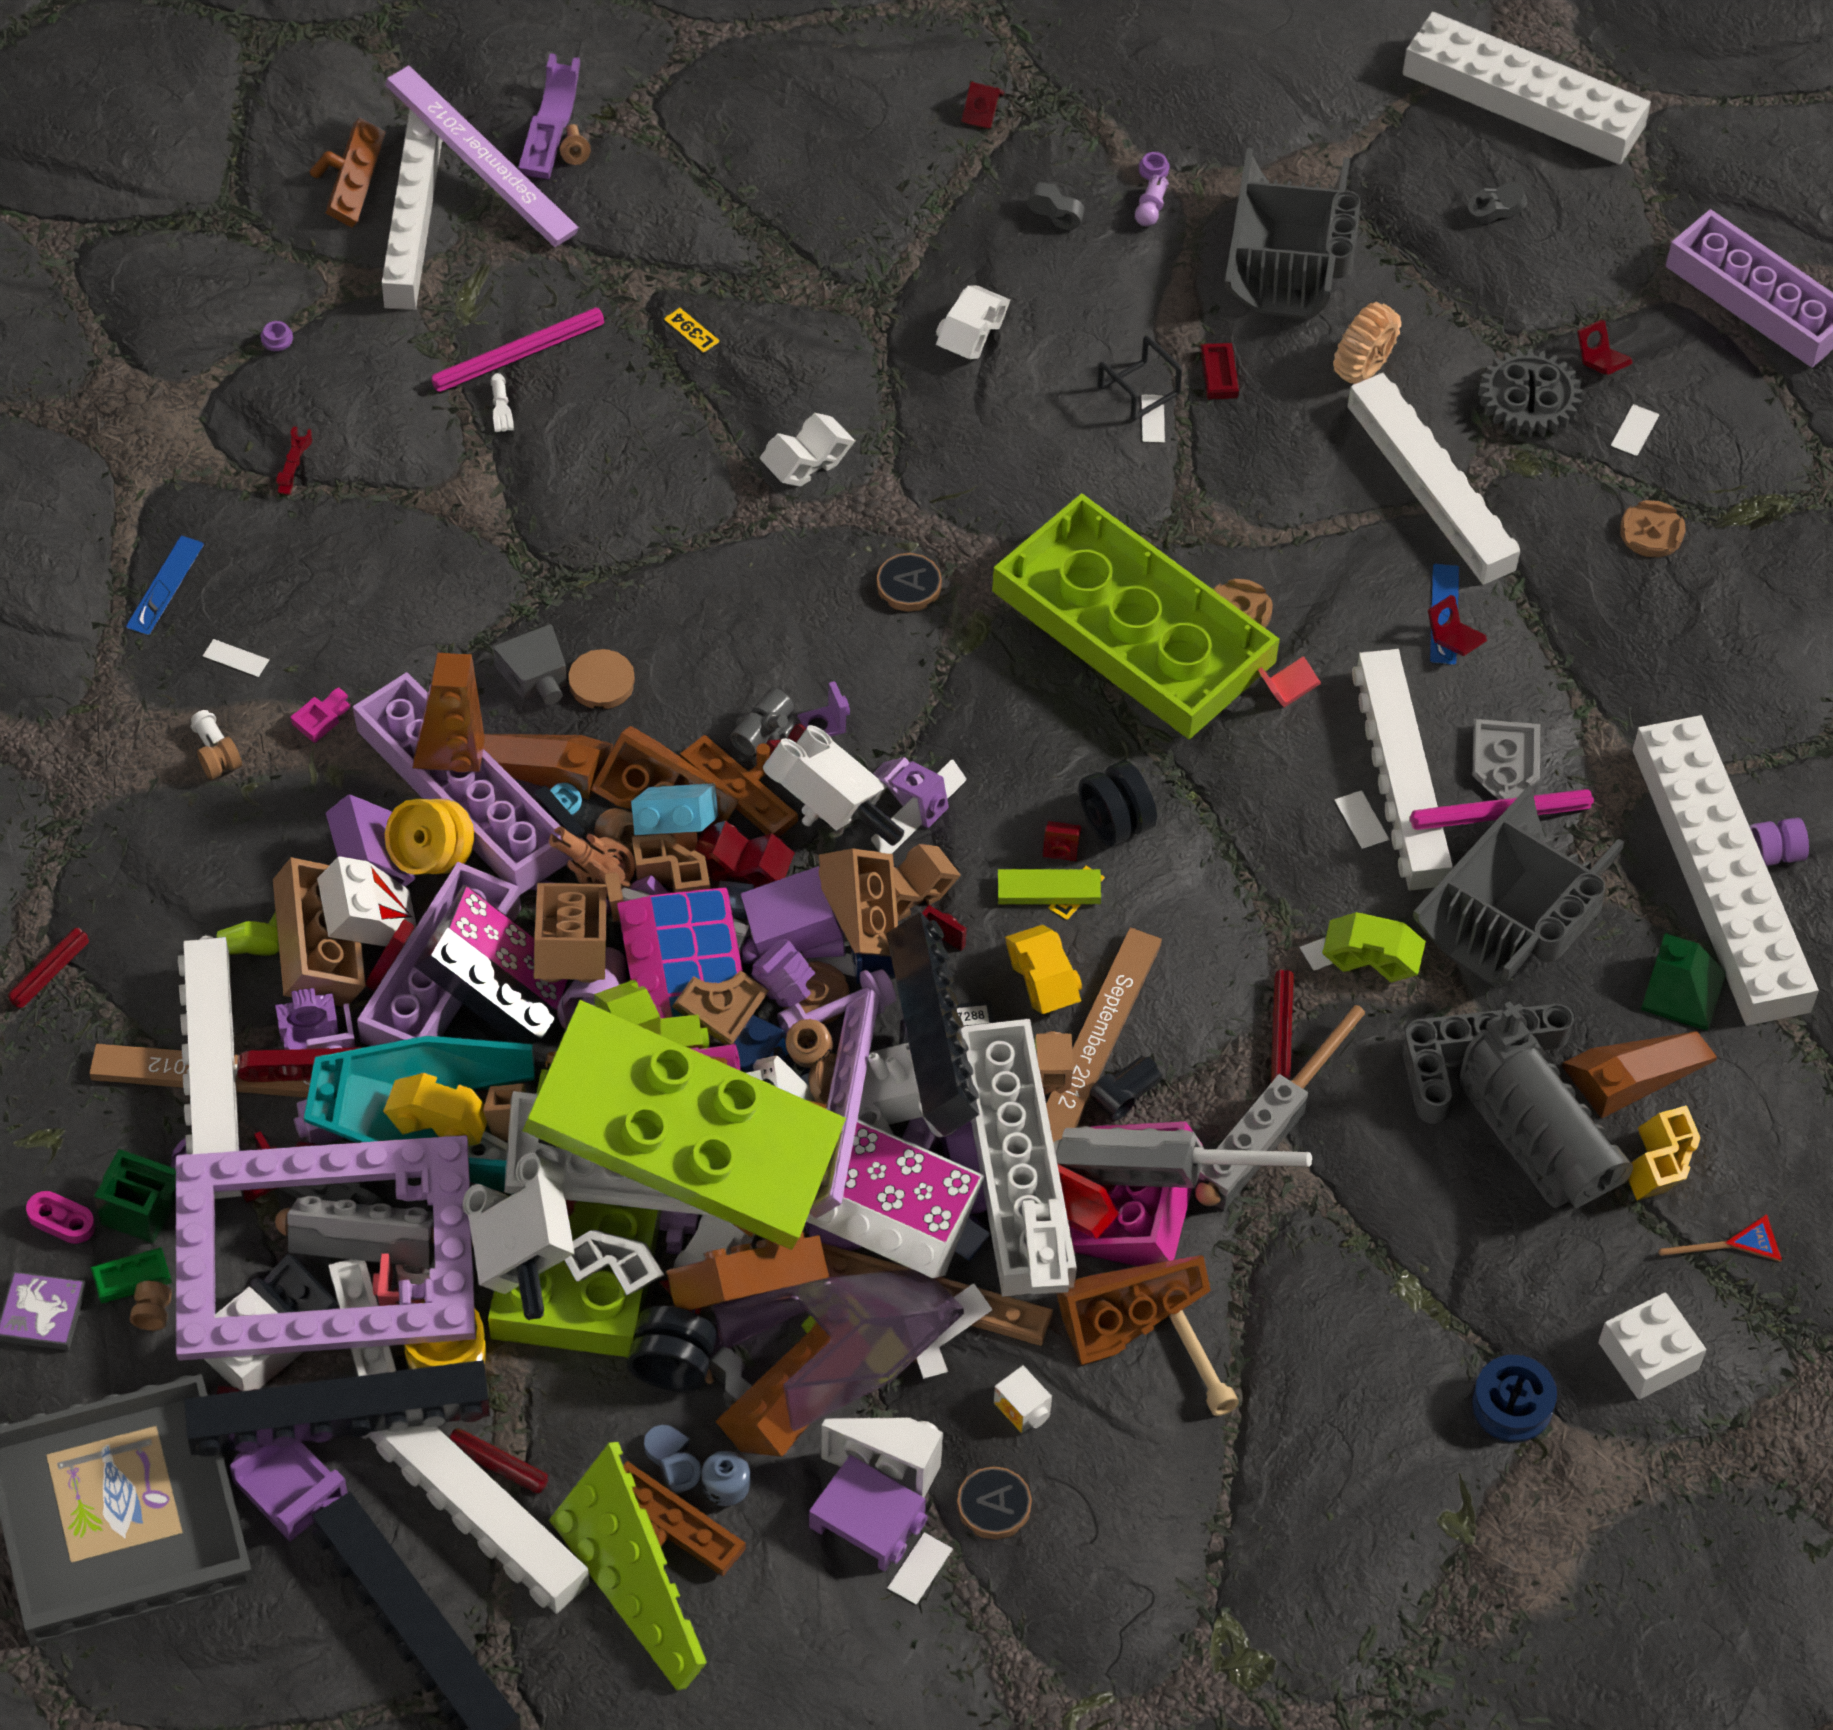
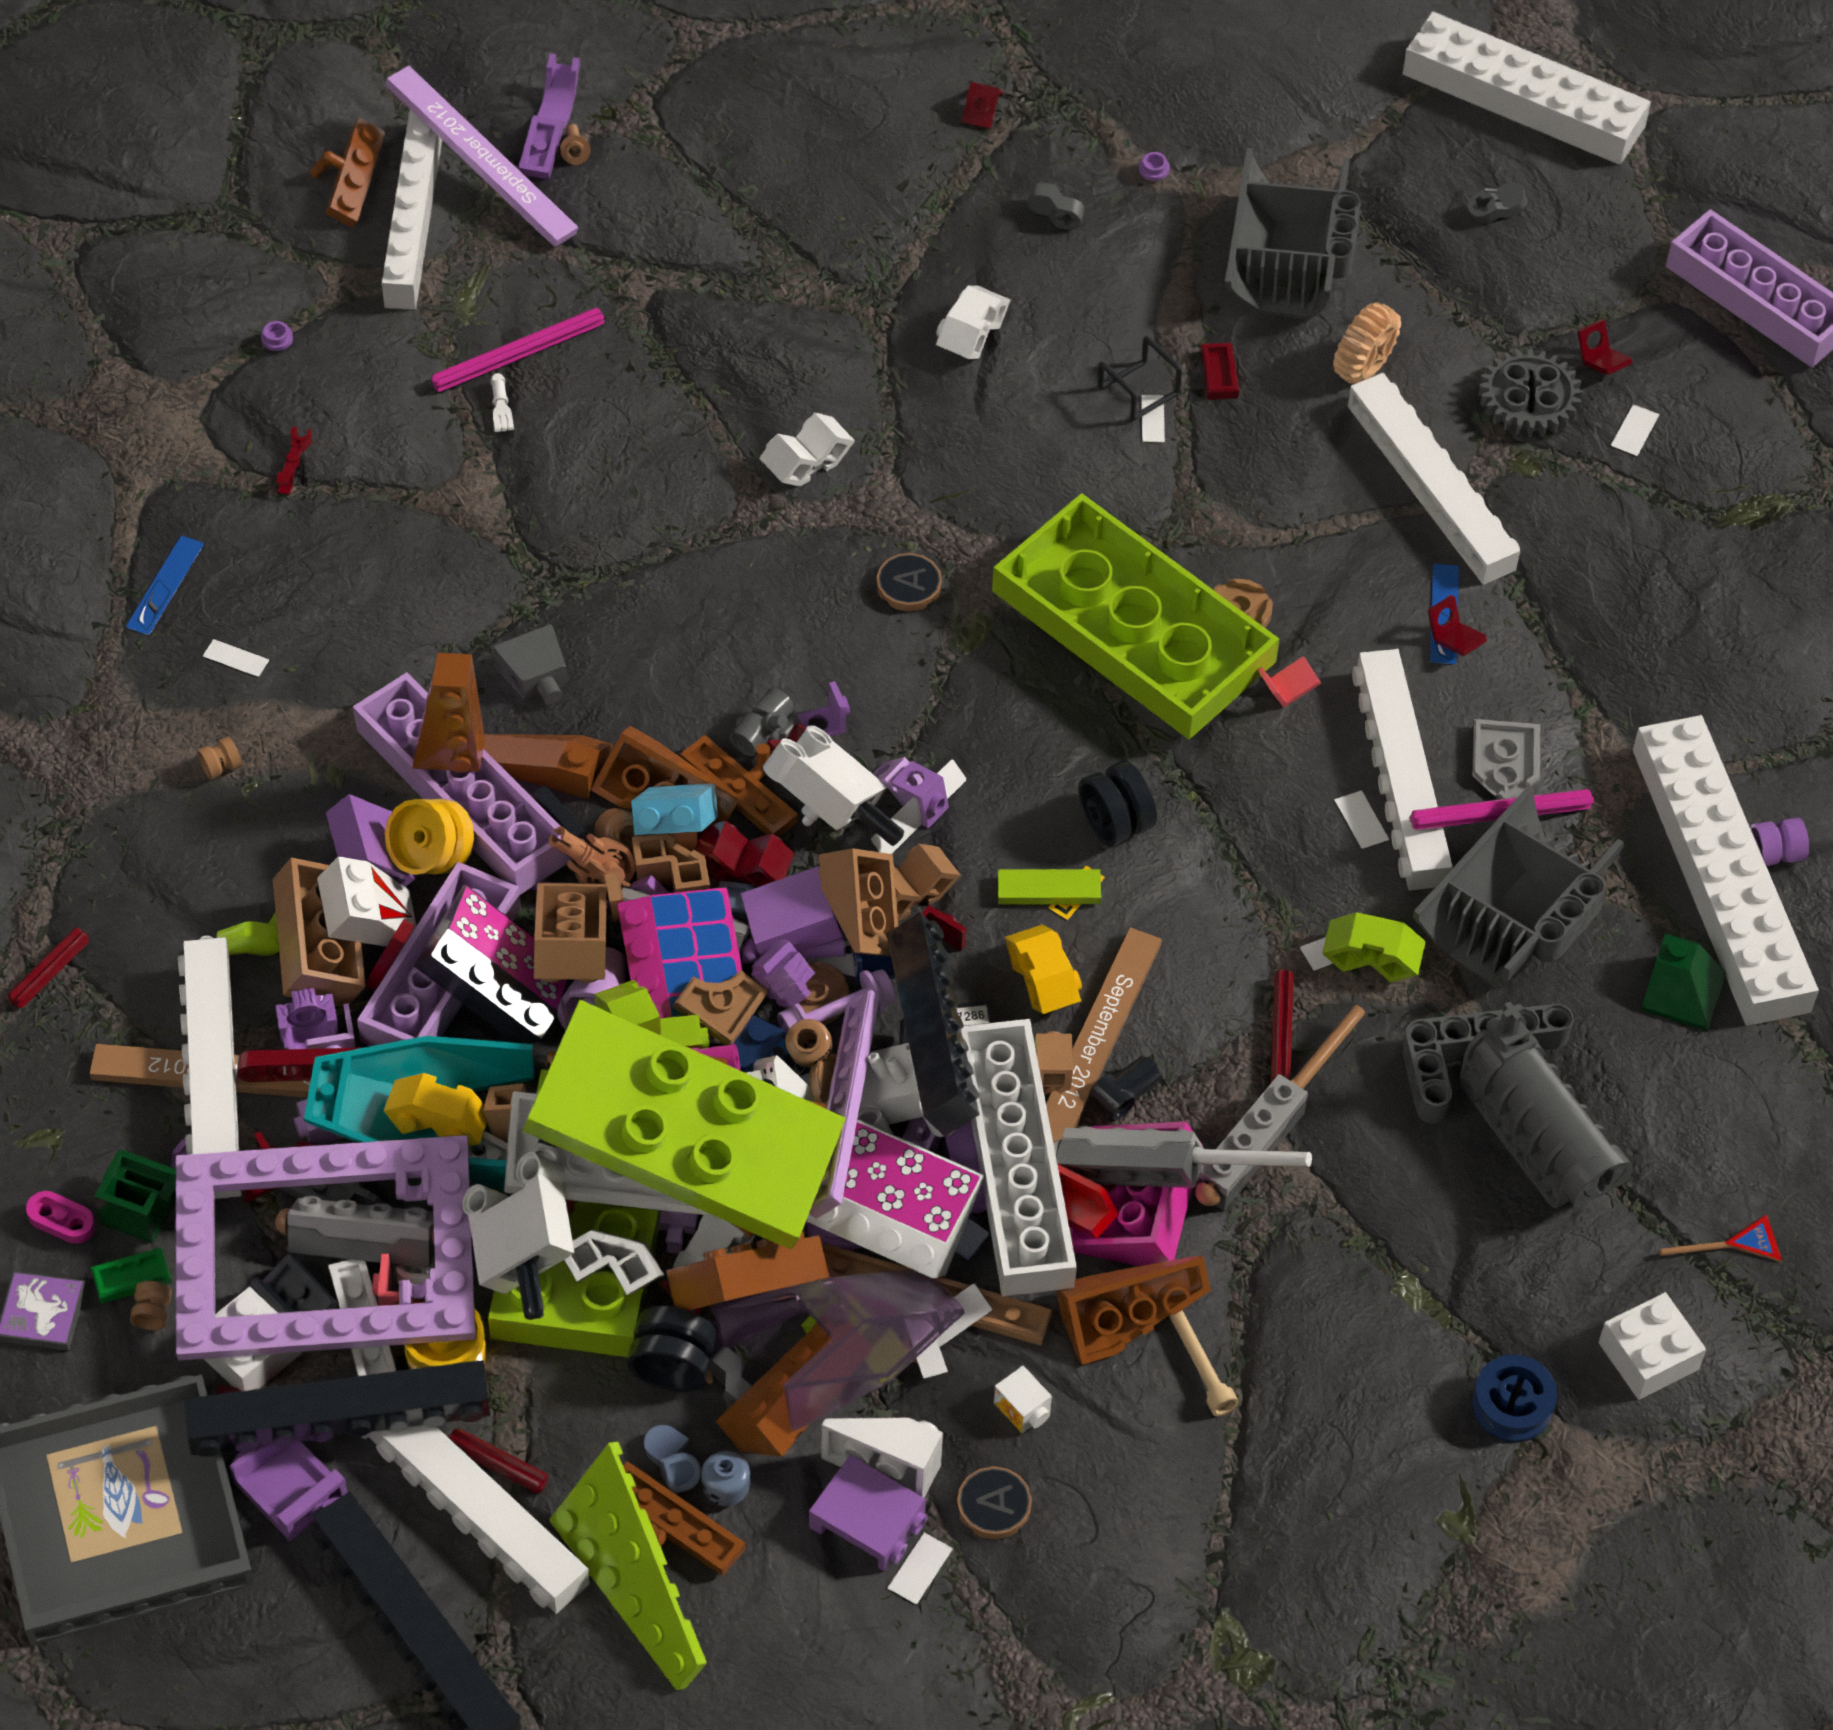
white pin [191,710,224,747] -> none
dark pink plate [290,688,351,743] -> none
medium azure tile [550,783,582,816] -> none
medium nougat tile [568,649,635,709] -> none
yellow sticker [664,308,720,352] -> none
white plate [1022,1199,1069,1294] -> none
dark red bracket [1043,821,1081,861] -> none
lavender pin [1135,175,1168,227] -> none
dark orange wedge [1562,1031,1717,1119] -> none
medium nougat tile [1620,500,1685,558] -> none
yellow brick [1628,1106,1700,1200] -> none

